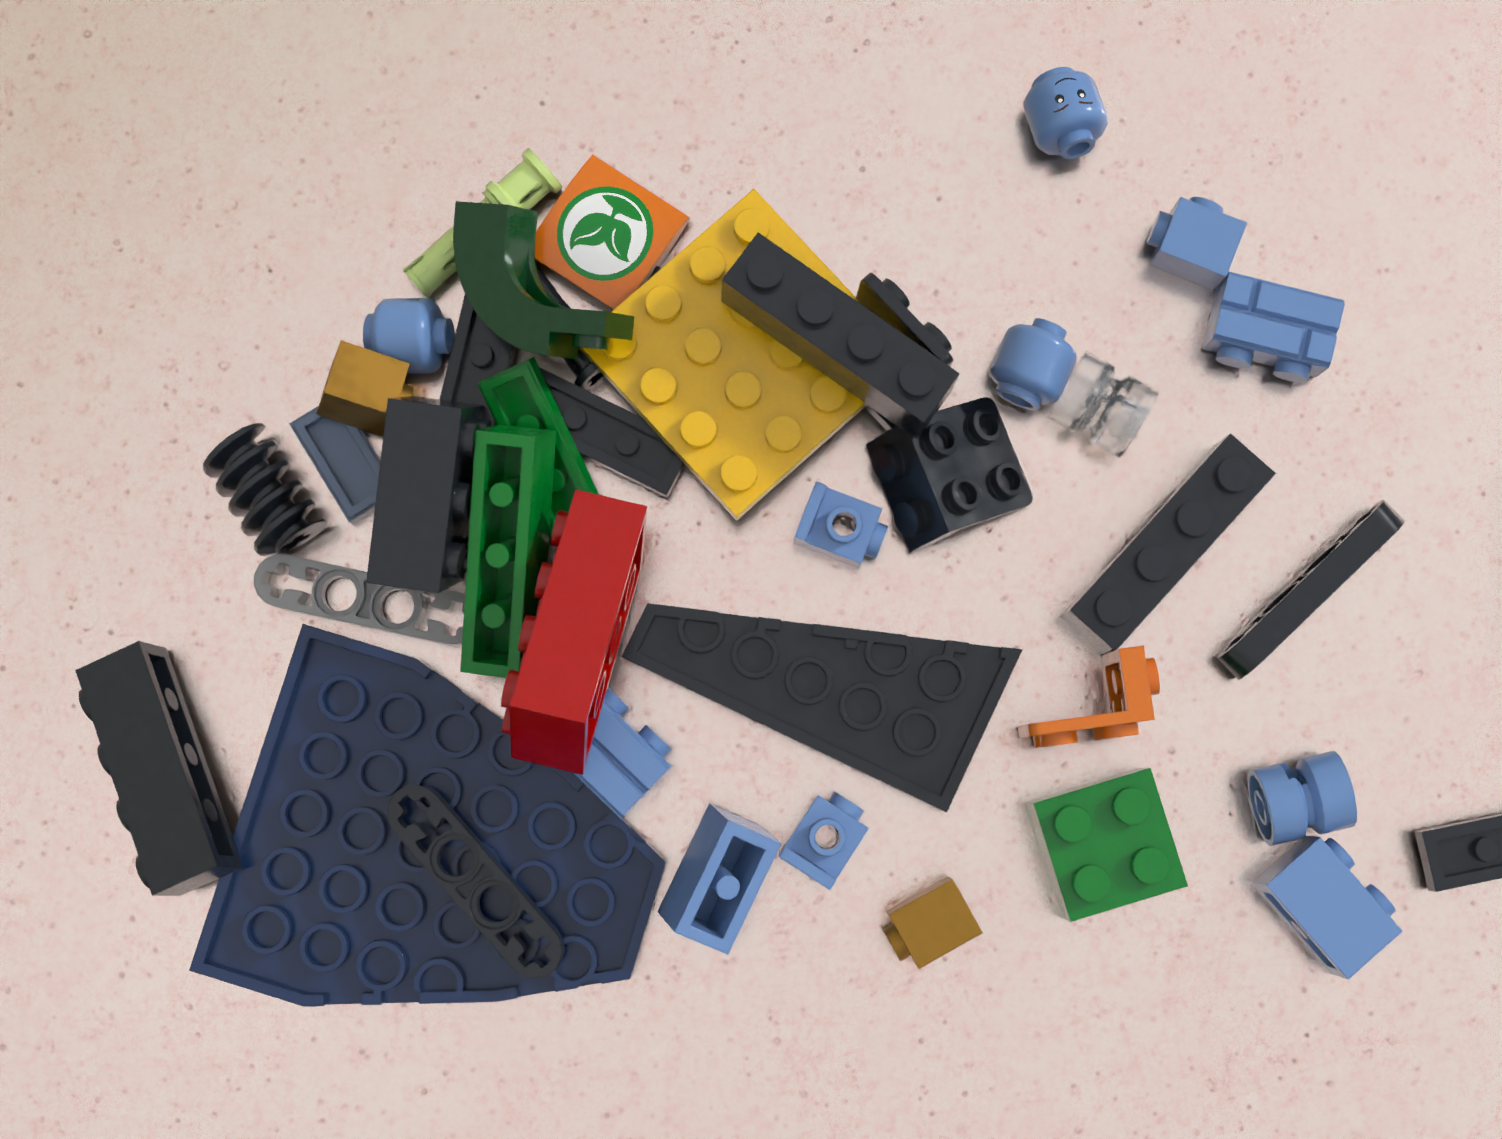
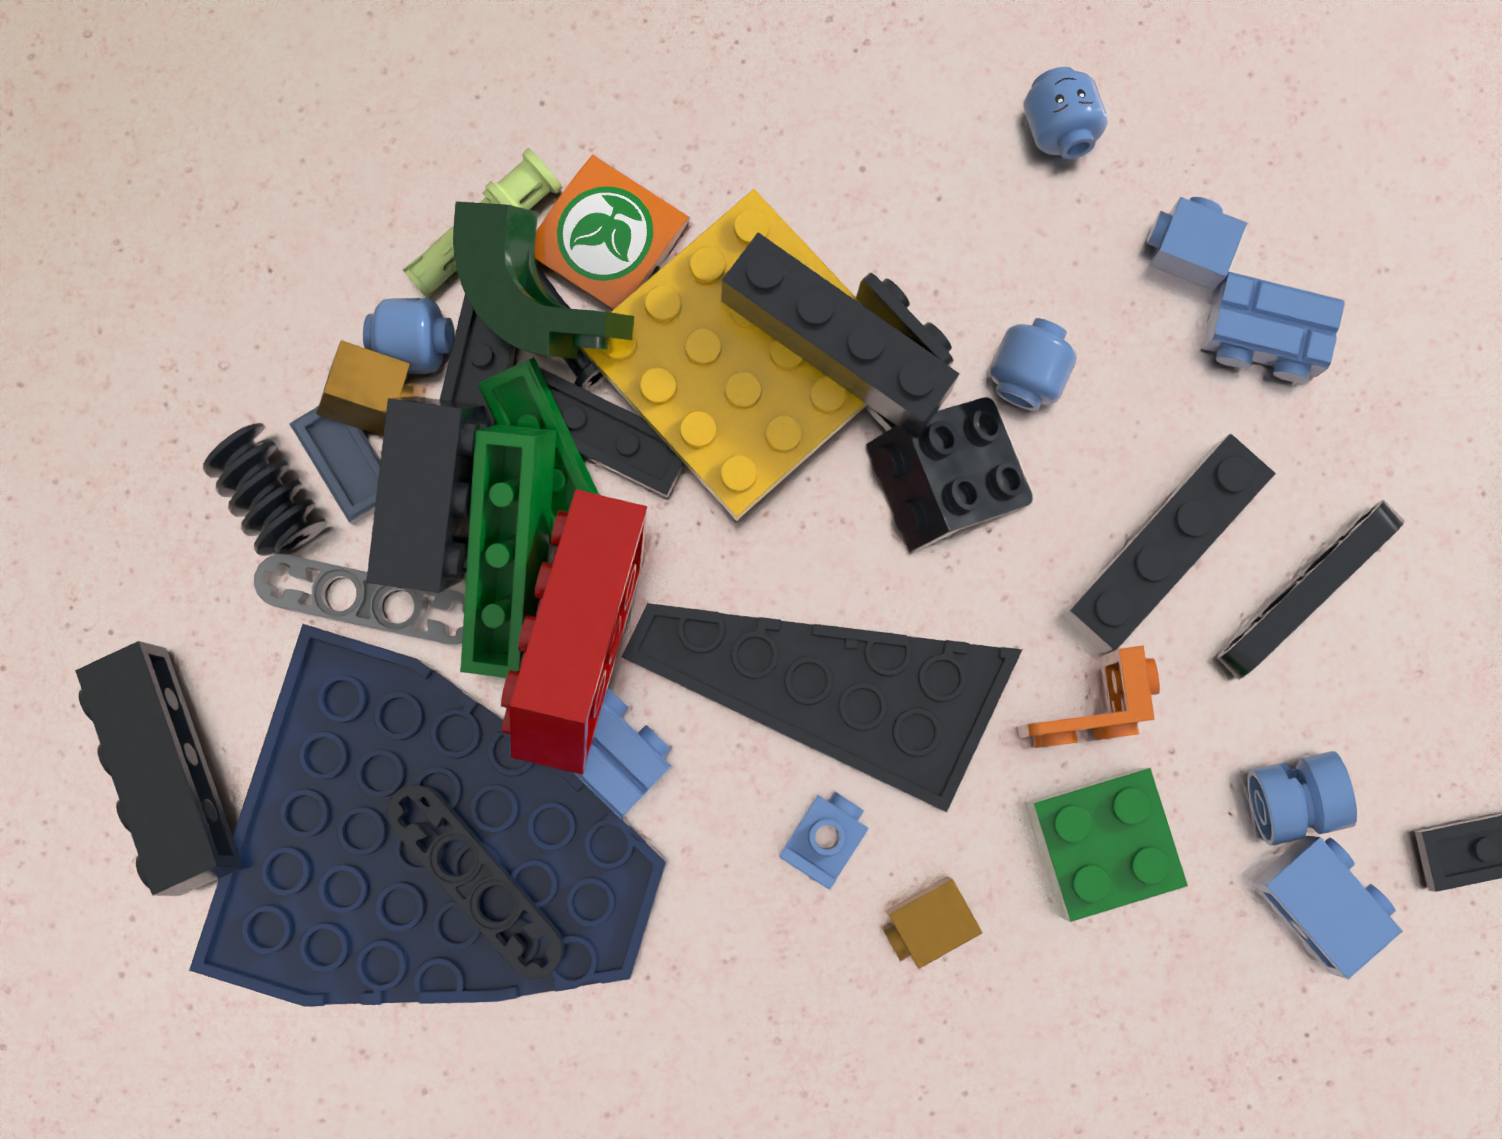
medium blue brick [658,803,781,955] -> none
medium blue brick [793,481,888,569] -> none
clear wheel [1047,350,1159,458] -> none

